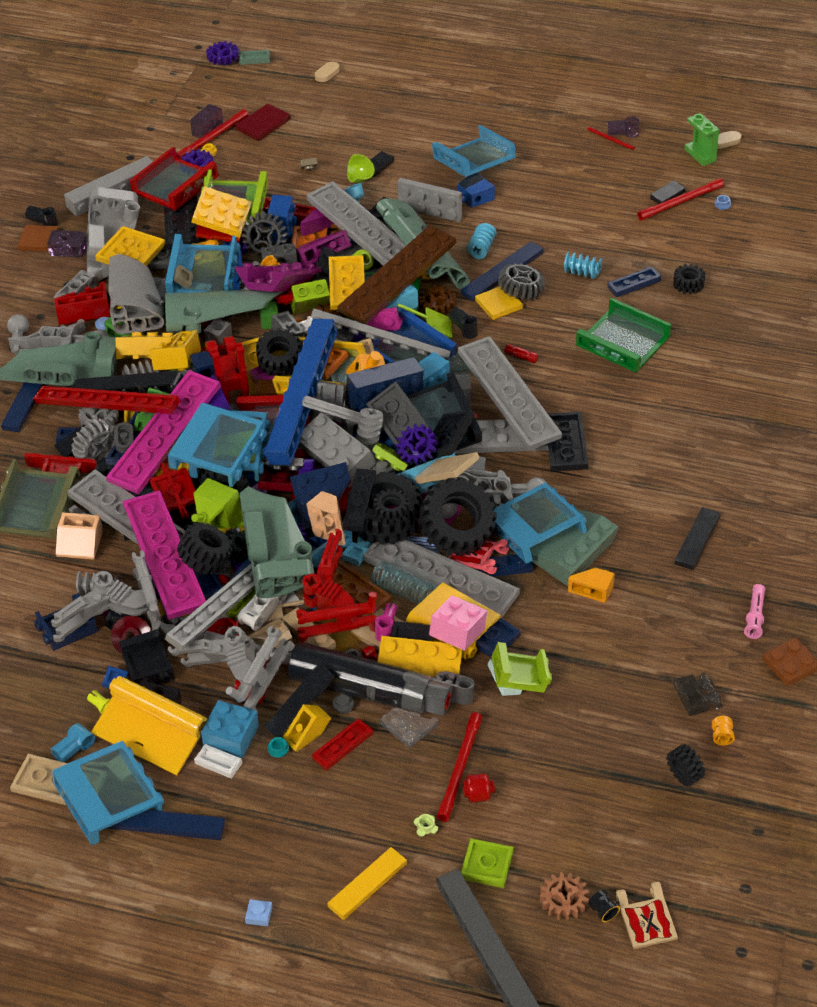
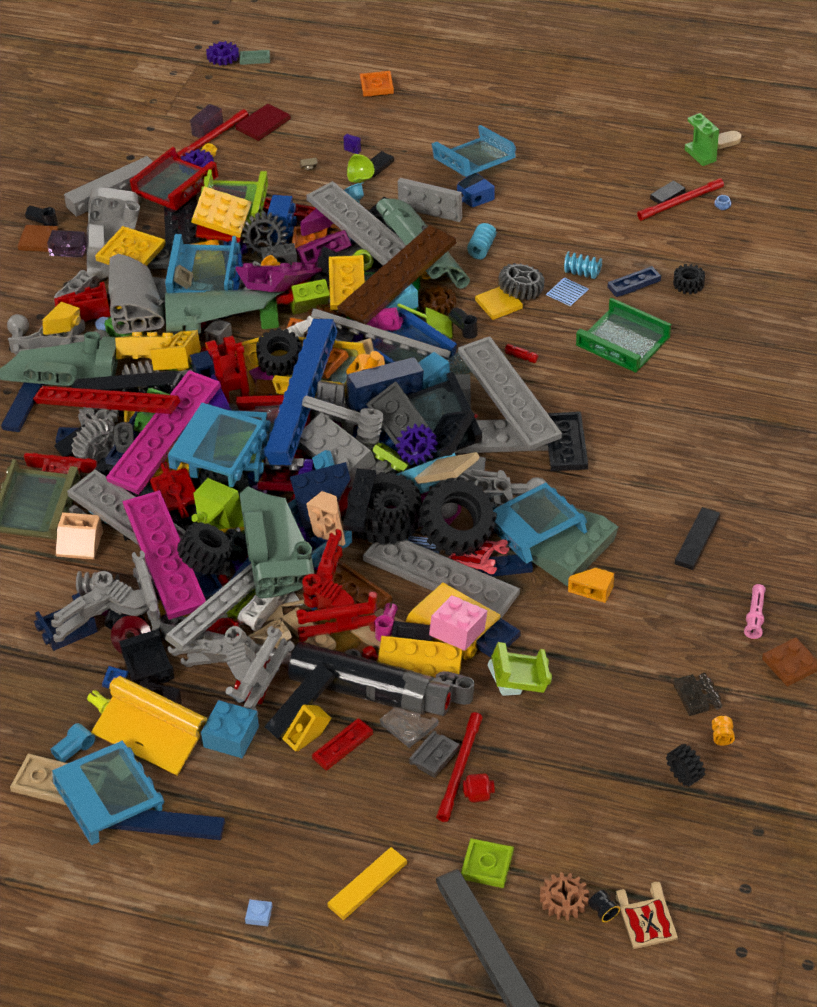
white tile [194,744,242,779] -> none
teal plate [268,737,289,758] -> none
dark grey hinge [271,311,305,337] -> none
tan tile [315,62,340,82] -> none
dark grey plate [333,694,354,714] -> none
medium azure plate [342,537,373,566] -> none
clear light blue piece [371,561,435,605] -> none
yellowish green plate [414,814,438,836] -> none
dark blue tile [461,241,544,302] -> none
red axle [587,127,635,150] -> none
piece [608,116,639,138] -> none
none -> yellow slope [43,302,81,335]
none -> dark azure plate [312,450,335,470]
none -> dark purple plate [343,134,361,154]
none -> orange plate [360,71,394,97]
none -> flat silver plate [409,730,459,778]
none -> light blue sticker [546,278,589,306]

